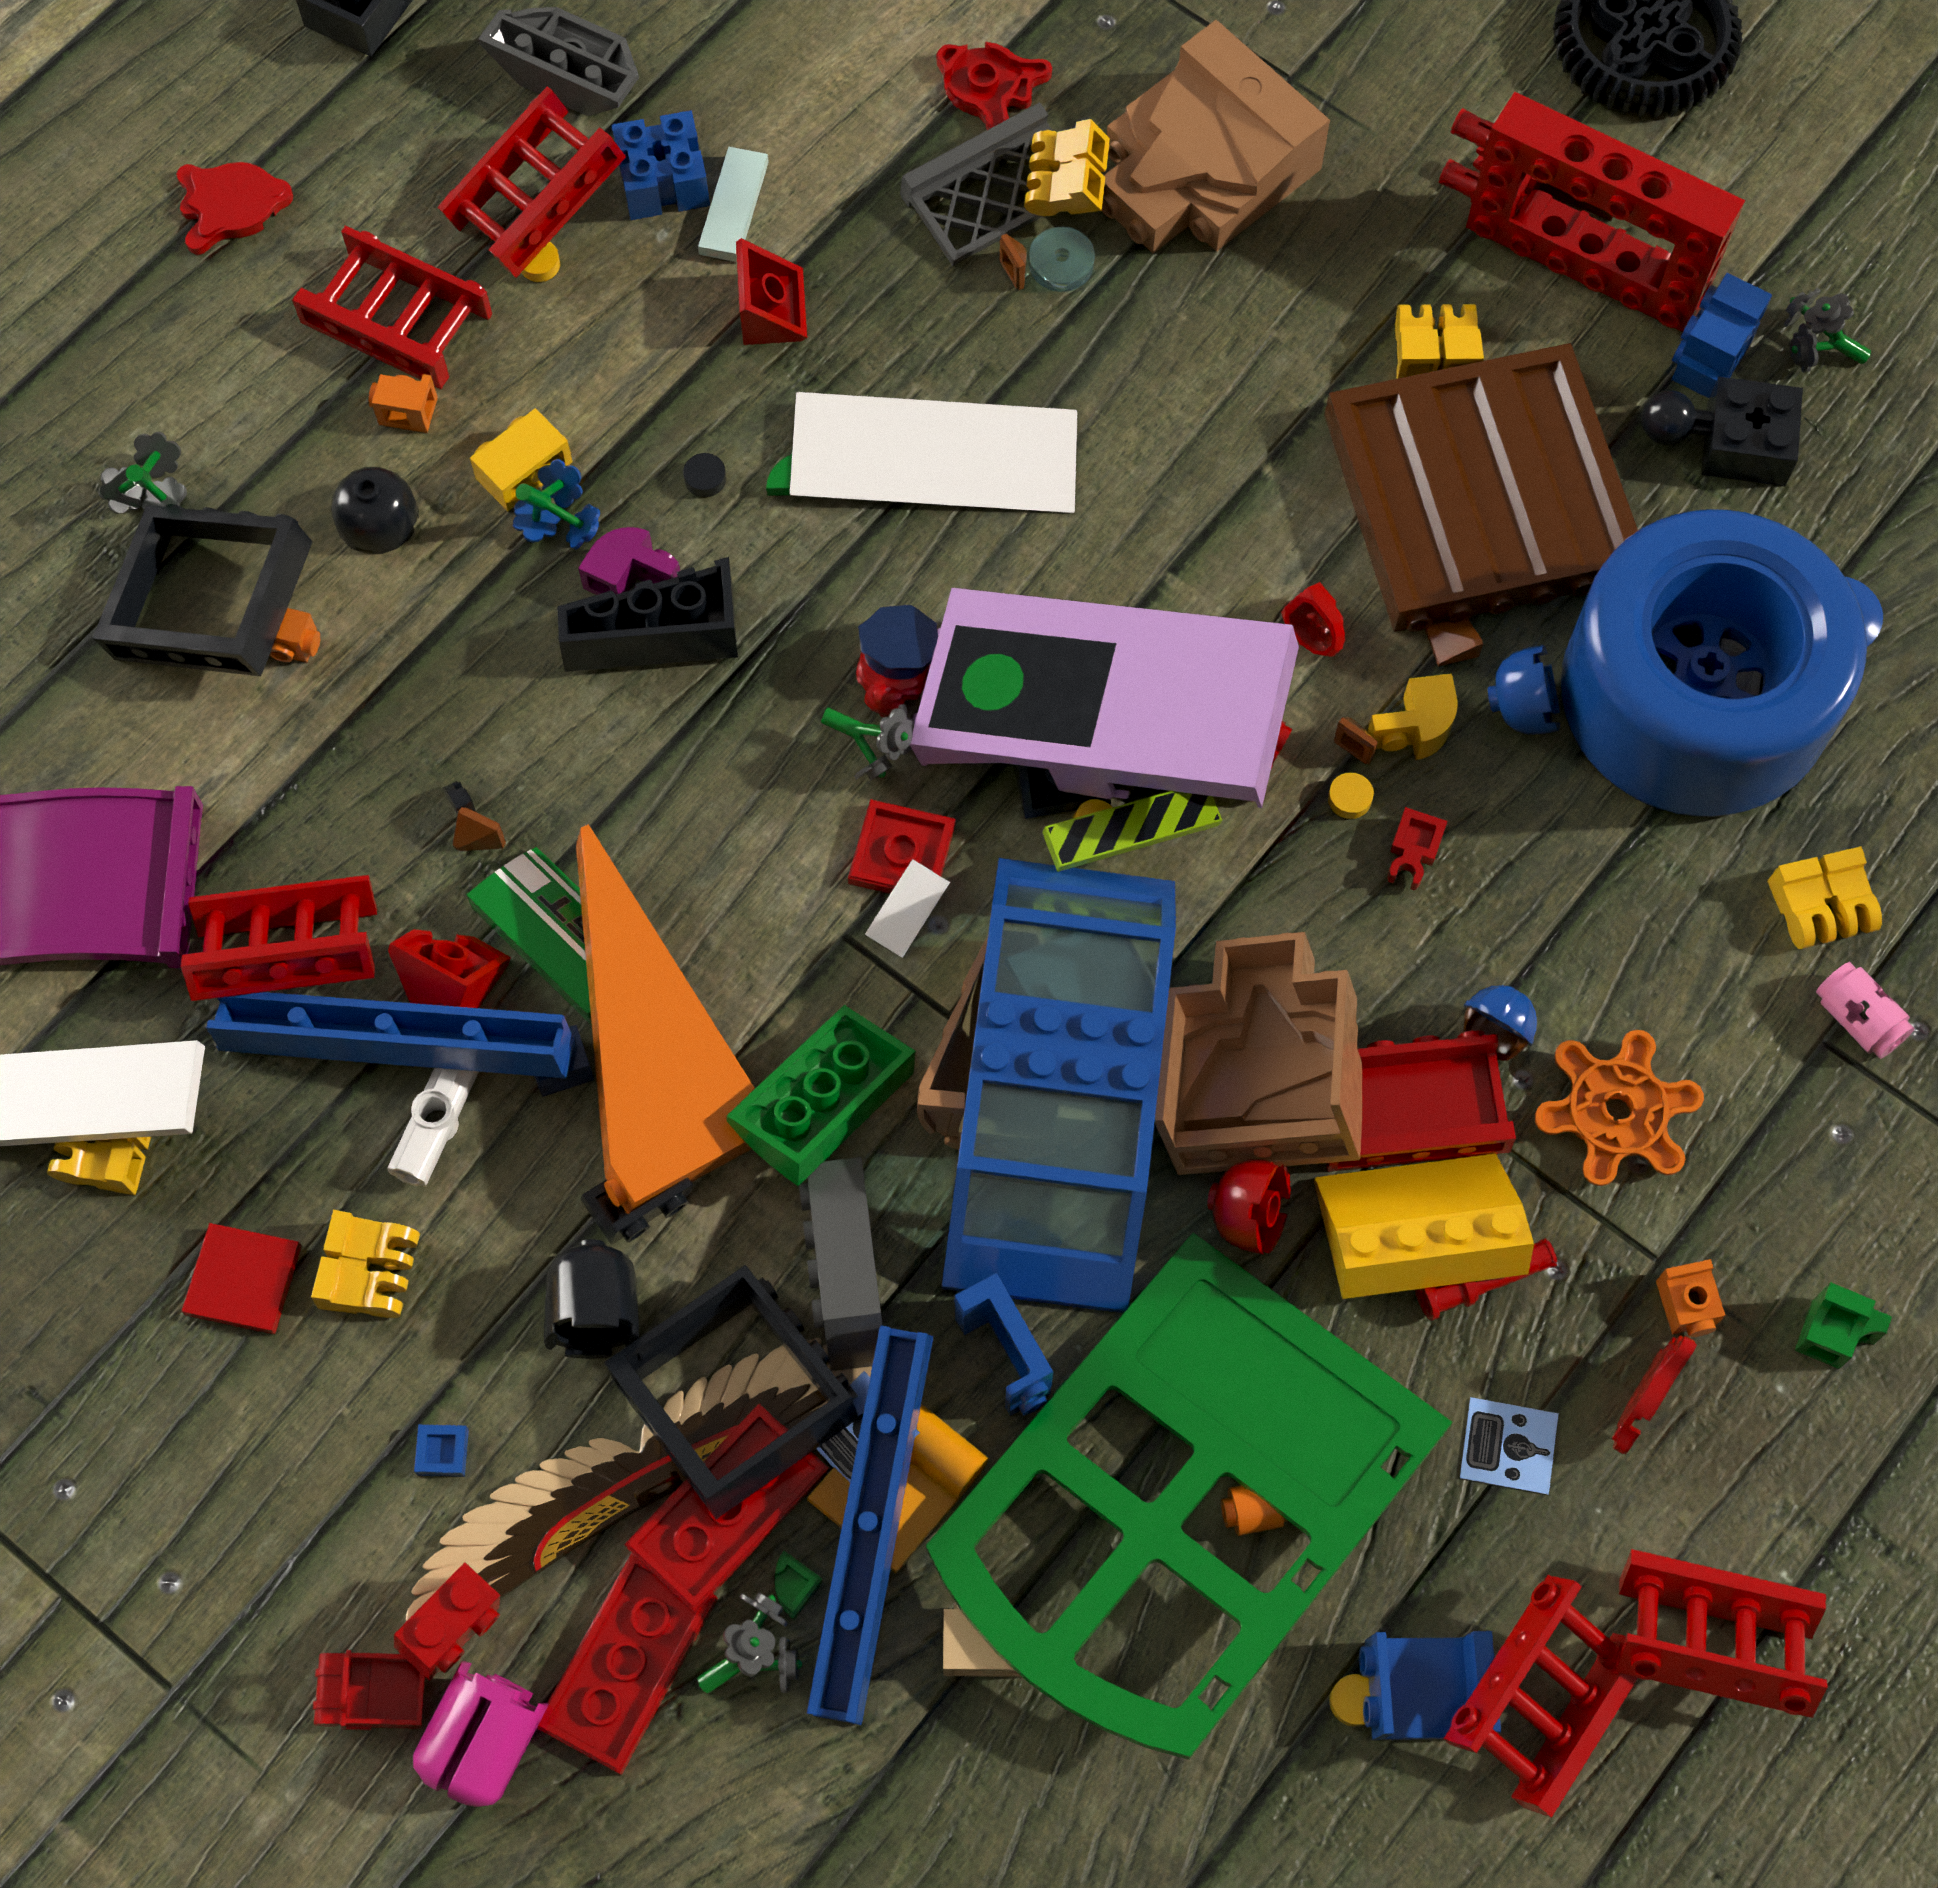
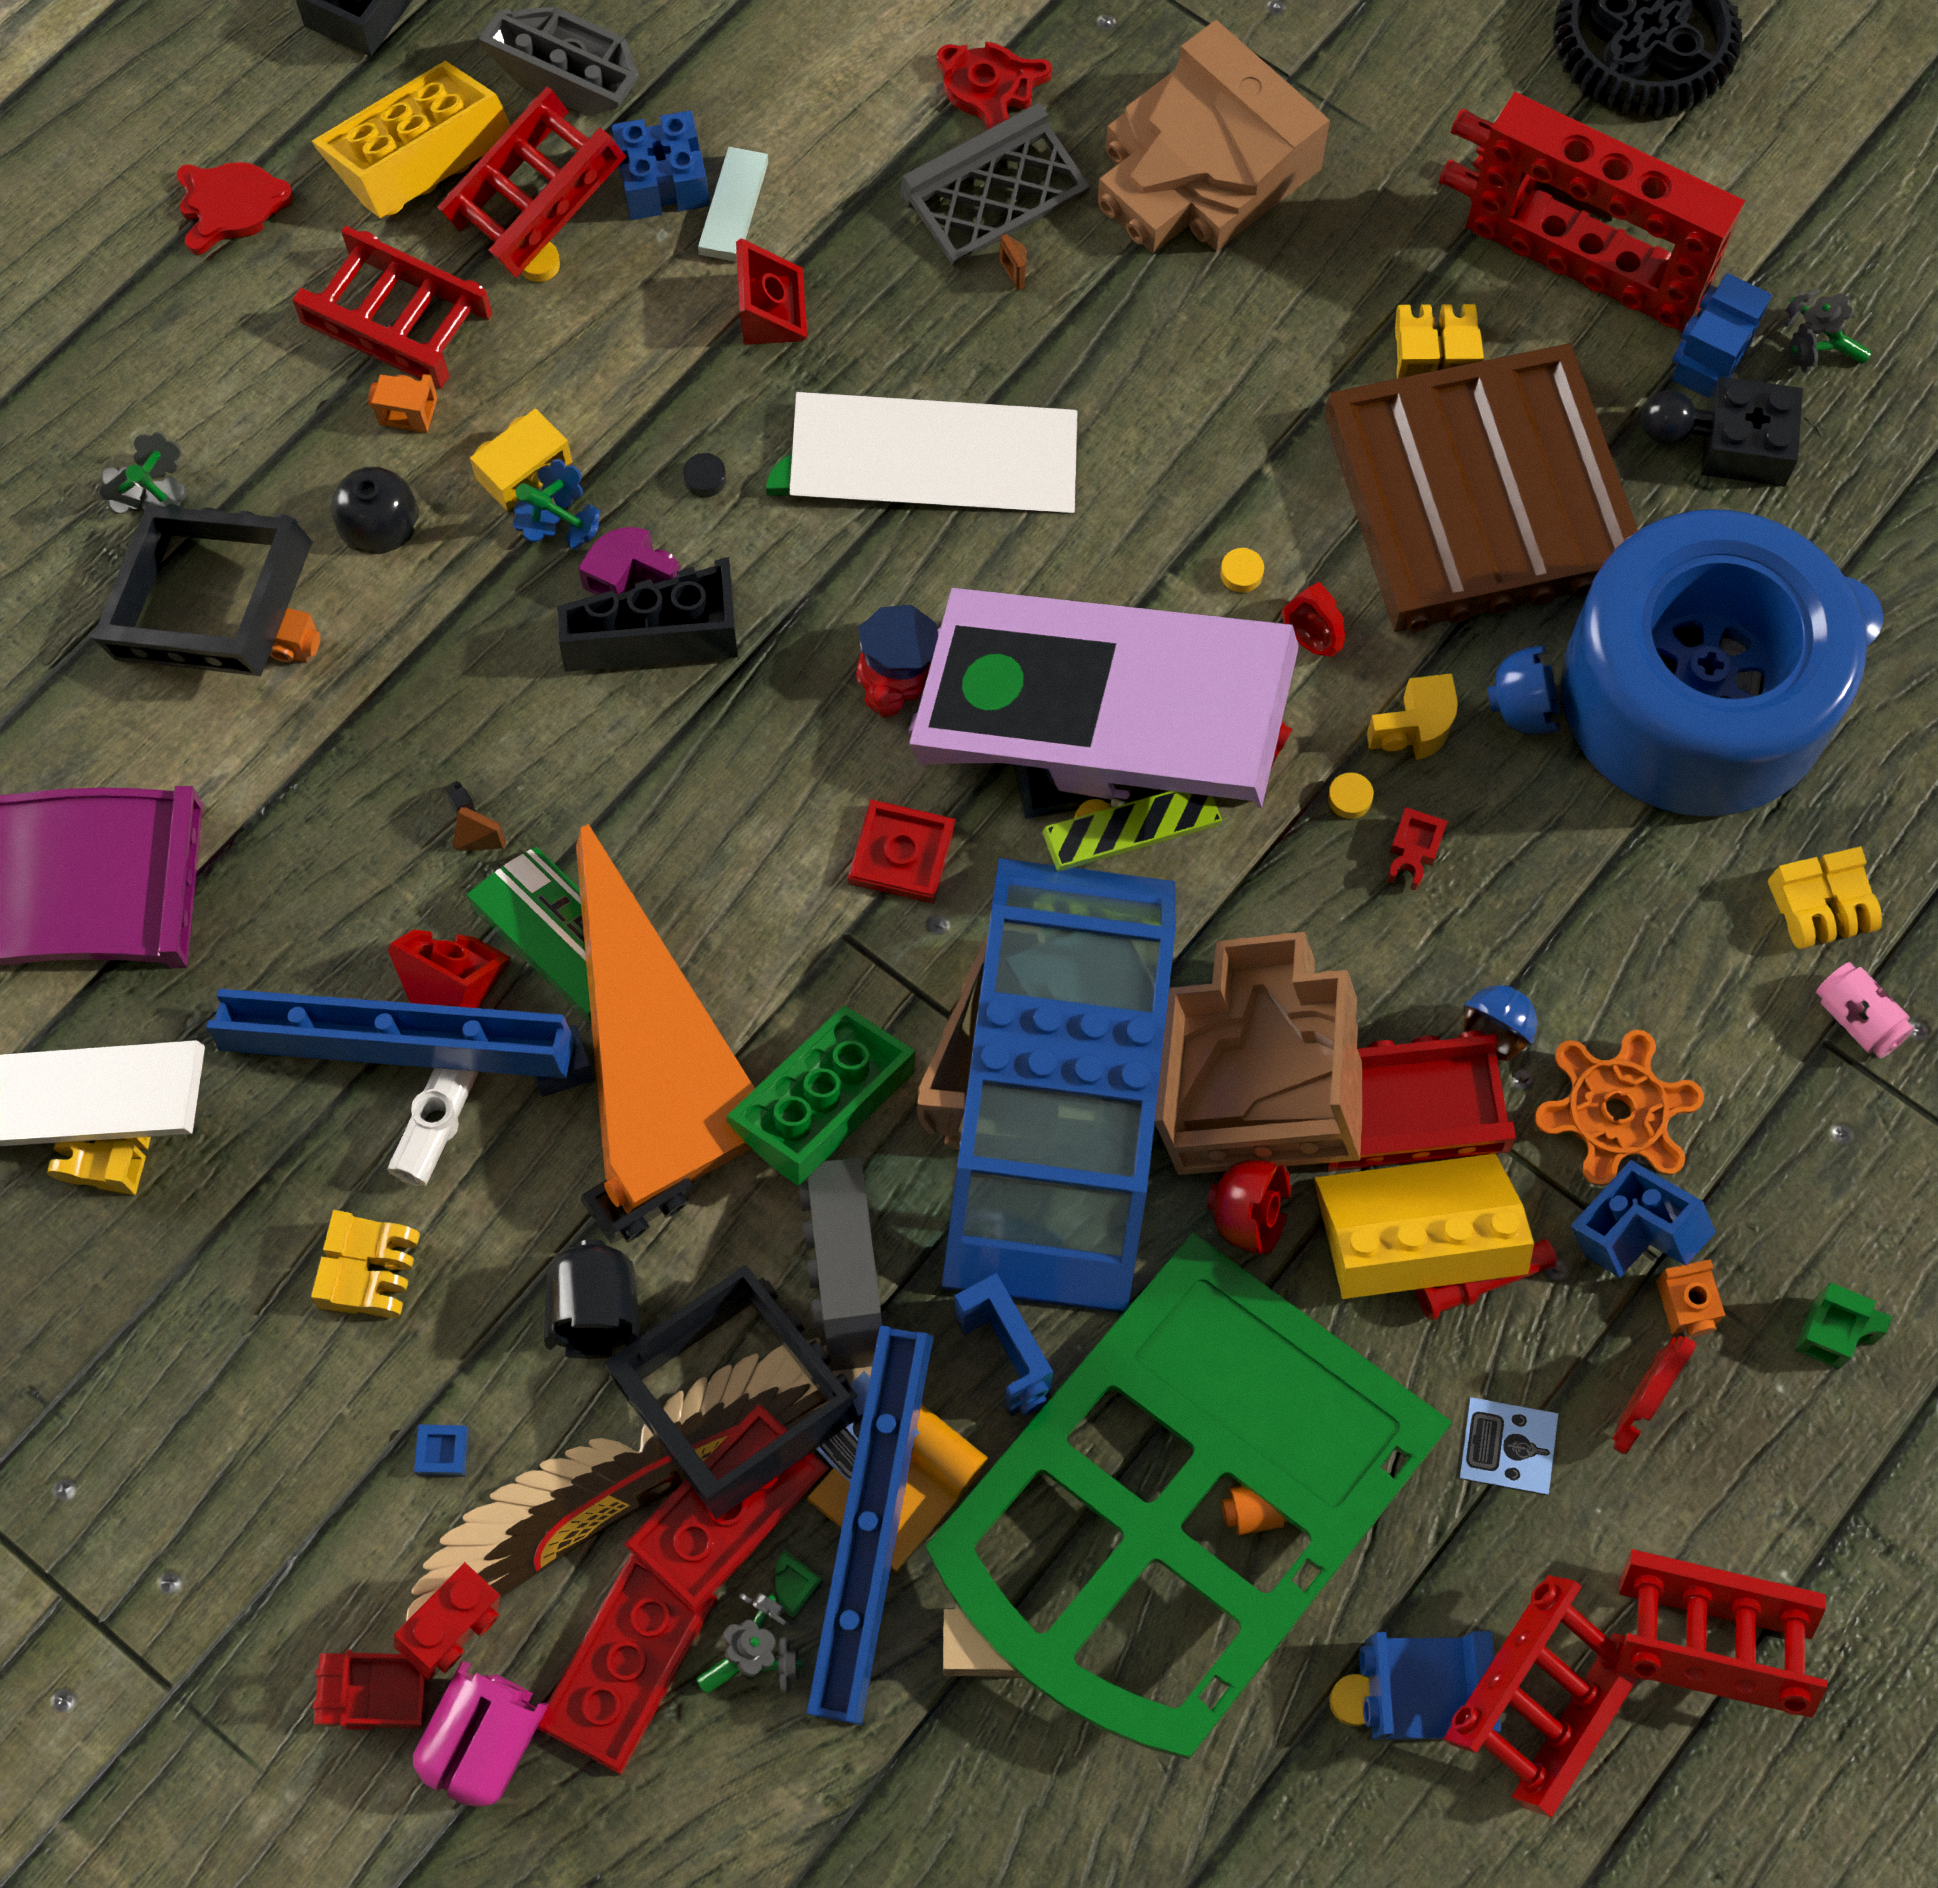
red fence [181,875,377,1001] -> none
red tile [181,1223,302,1335] -> none
plant [821,704,914,781] -> none
white sticker [865,859,950,958] -> none
yellow legs [1024,119,1110,216] -> none
clear light blue piece [1029,227,1095,292] -> none
dark orange slope [1334,717,1378,765] -> none
dark orange slope [1425,619,1483,667] -> none
none -> yellow slope [312,60,511,219]
none -> yellow tile [1220,548,1264,593]
none -> blue brick [1570,1160,1716,1278]

